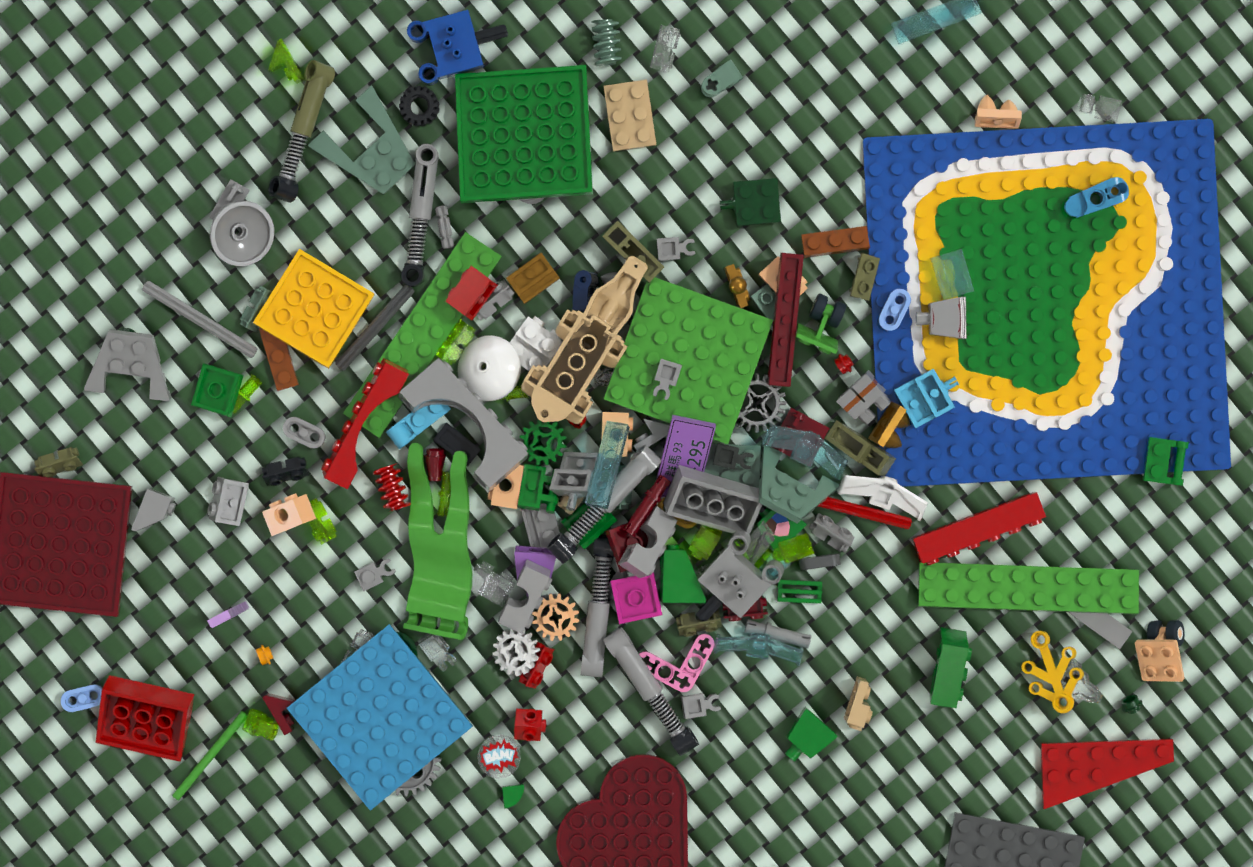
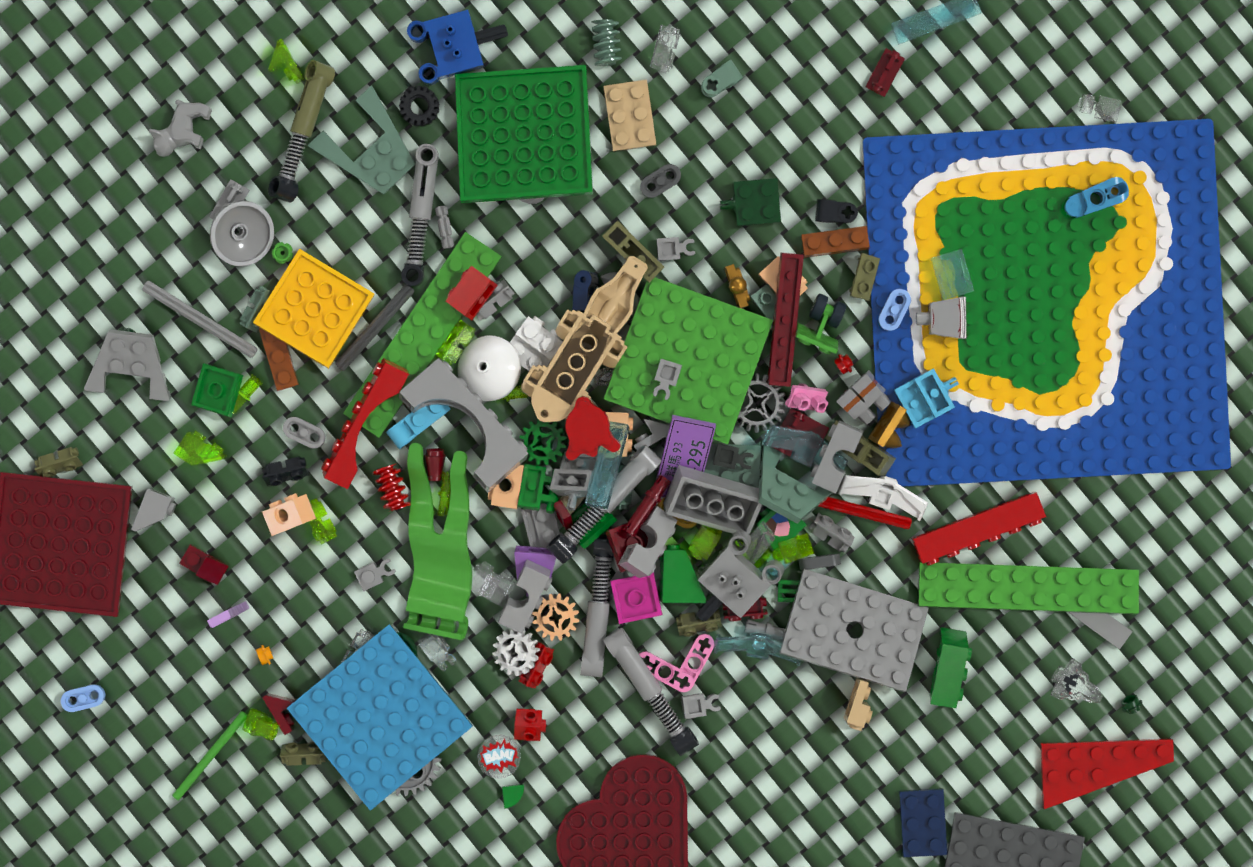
red slope [95,675,194,762] -> none
light grey bracket [208,477,249,526] -> none
black tile [433,422,481,467] -> none
pearl gold plate [506,253,560,304] -> none
green torso [785,707,838,762] -> none
light nougat tile [975,95,1022,129] -> none
yellow plant [1021,631,1084,713] -> none
light nougat plate [1135,620,1185,682] -> none
green plate [1143,437,1189,486] -> none
none -> light grey animal [149,100,212,157]
none -> clear neon green slope [173,430,227,466]
none -> dark red slope [179,544,229,585]
none -> bright green plate [272,242,293,264]
none -> olive hinge [280,742,326,766]
none -> dark red tile [554,500,573,531]
none -> red tile [565,396,621,460]
none -> dark grey plate [640,164,681,198]
none -> light grey plate [779,569,929,692]
none -> bright pink hips [785,384,828,413]
none -> light grey arch [810,420,864,494]
none -> black piece [815,199,858,223]
none -> dark red hinge [865,48,905,97]
none -> dark blue plate [899,788,947,857]

